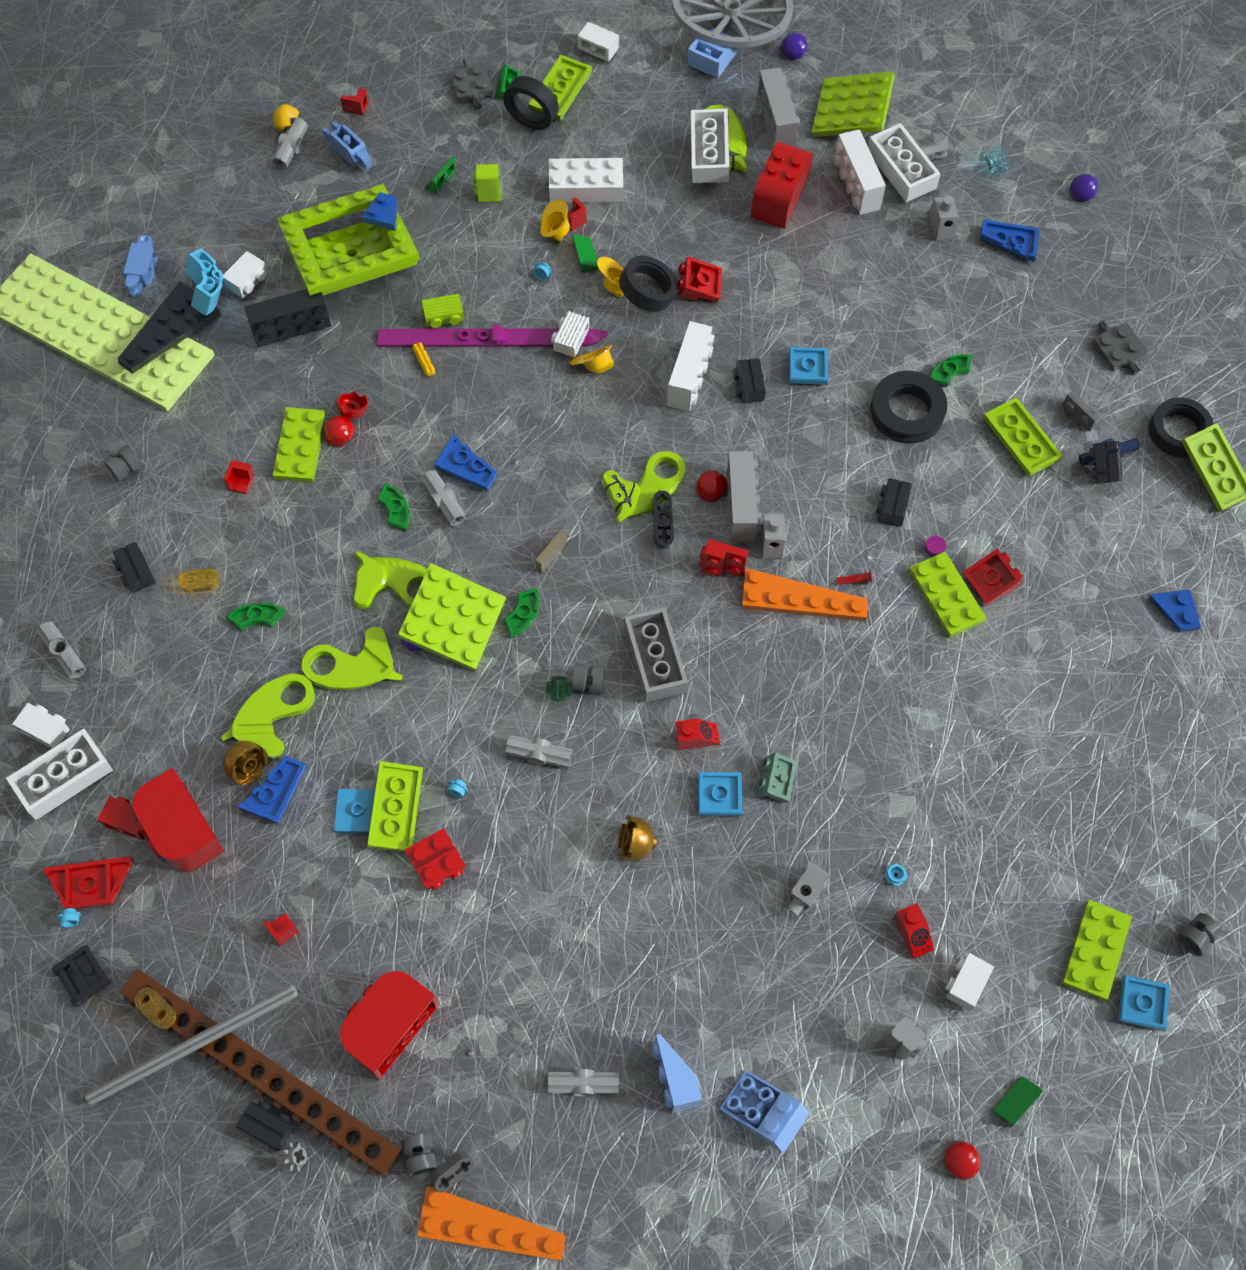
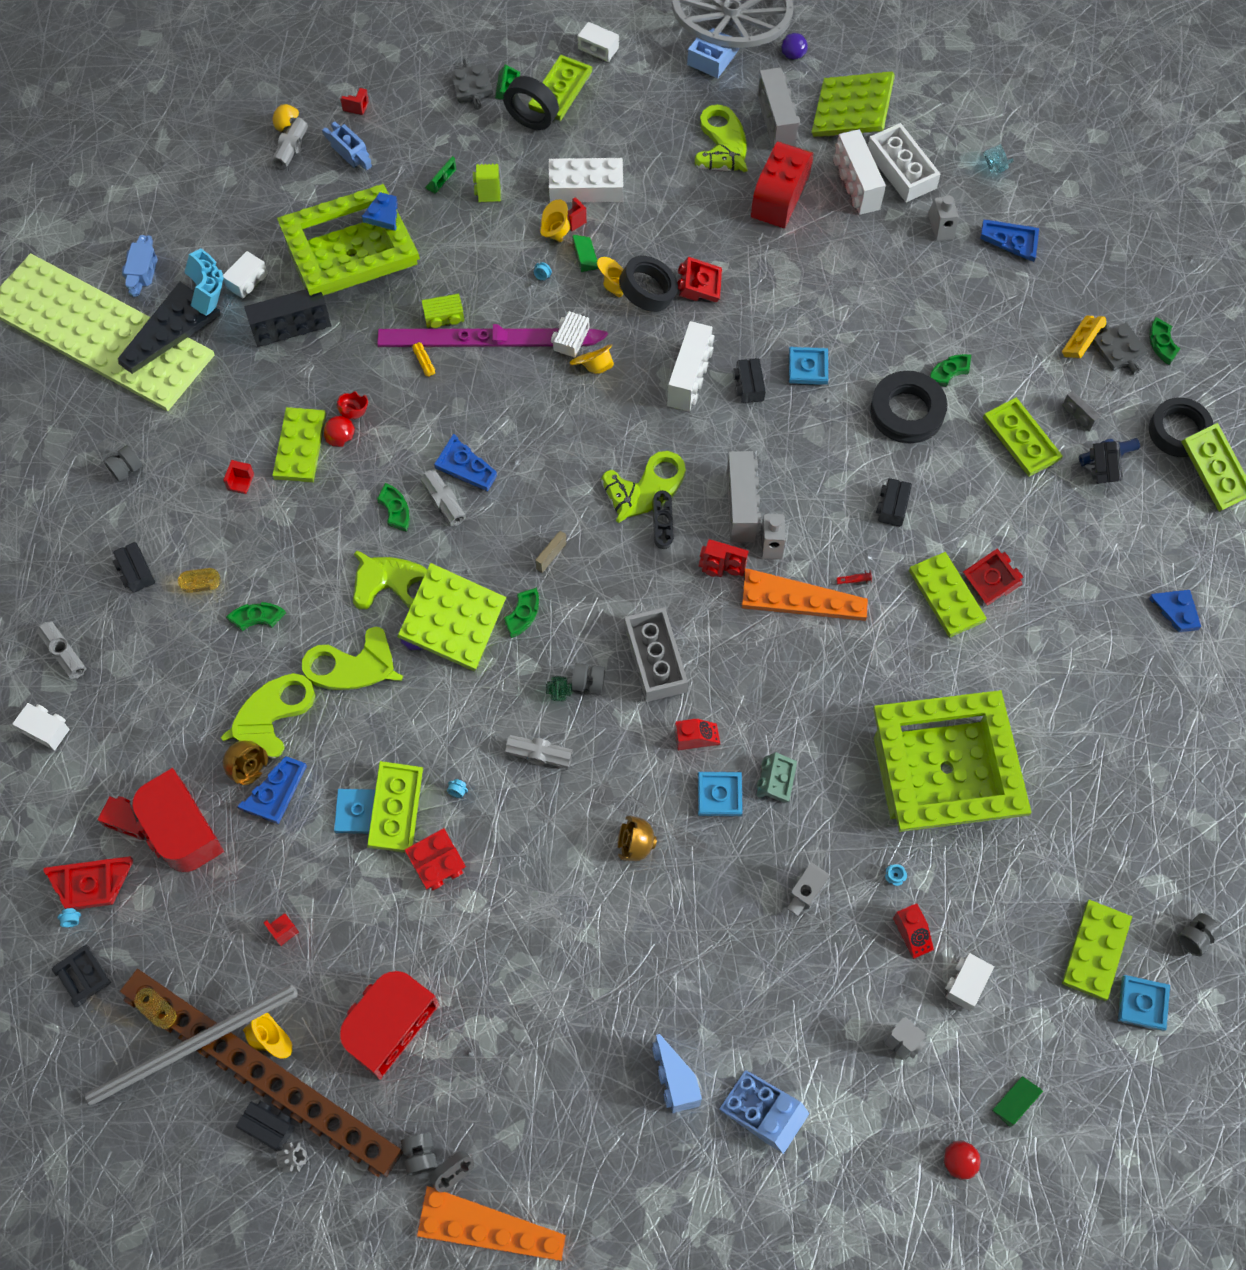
white brick [6,729,113,820] -> none
light grey piece [548,1069,619,1097] -> none
white brick [691,109,729,183] -> none
red hair [696,470,728,502] -> none
light grey bar [920,142,949,160] -> none
magenta tile [925,536,946,557] -> none
dark purple hair [1069,174,1098,201] -> none
none -> yellow piece [243,1013,292,1059]
none -> lime piece [873,690,1032,832]
none -> yellow plate [1062,315,1106,358]
none -> green tile [1149,317,1180,365]

